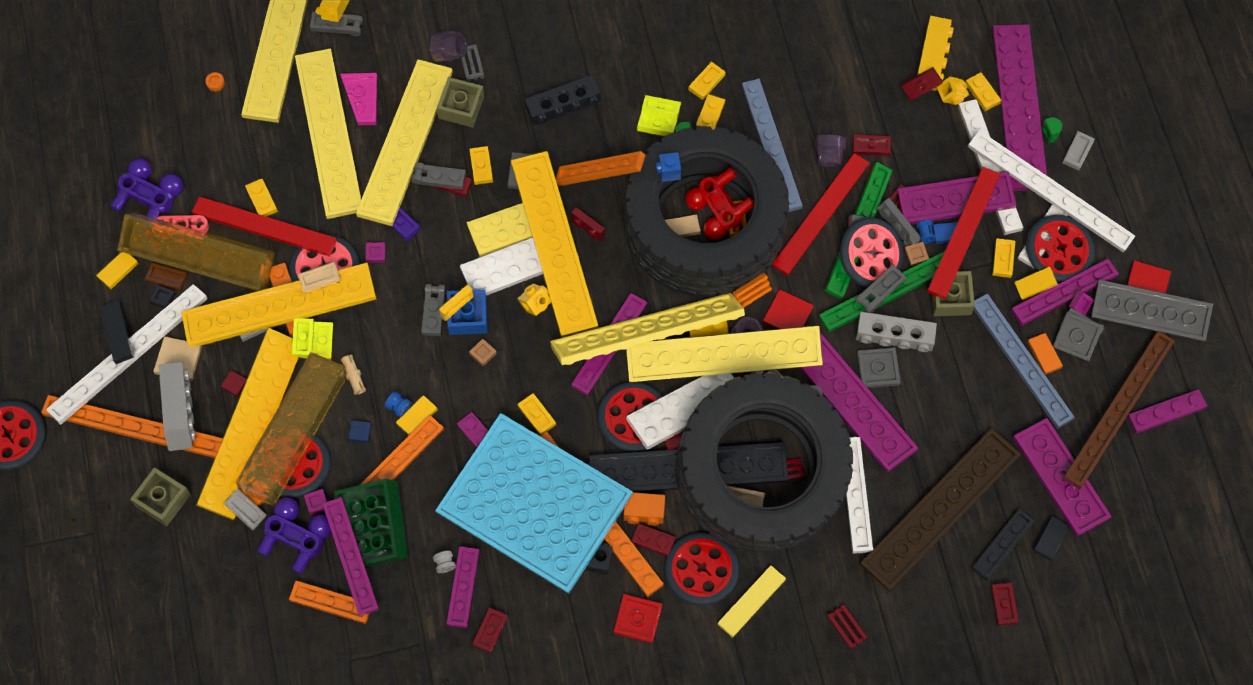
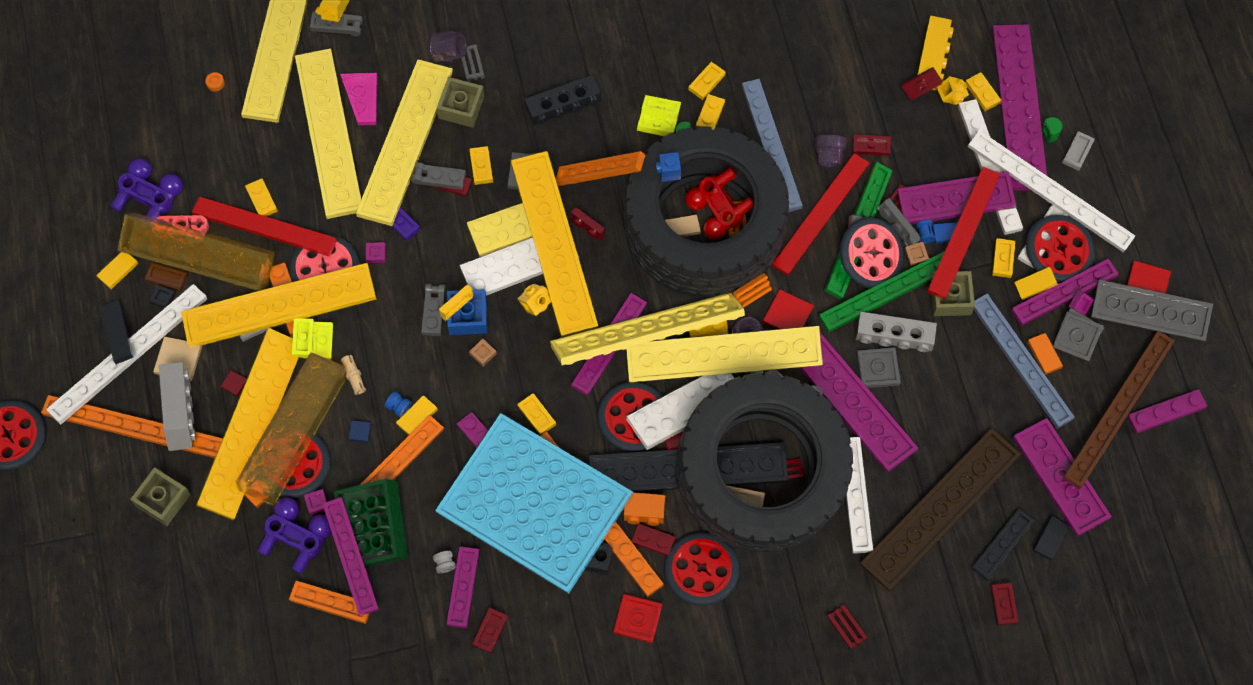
light grey tile [223,488,266,530] -> none
tan tile [298,262,341,293] -> none
light yellow tile [718,566,786,638] -> none
dark grey plate [855,265,907,313] -> none

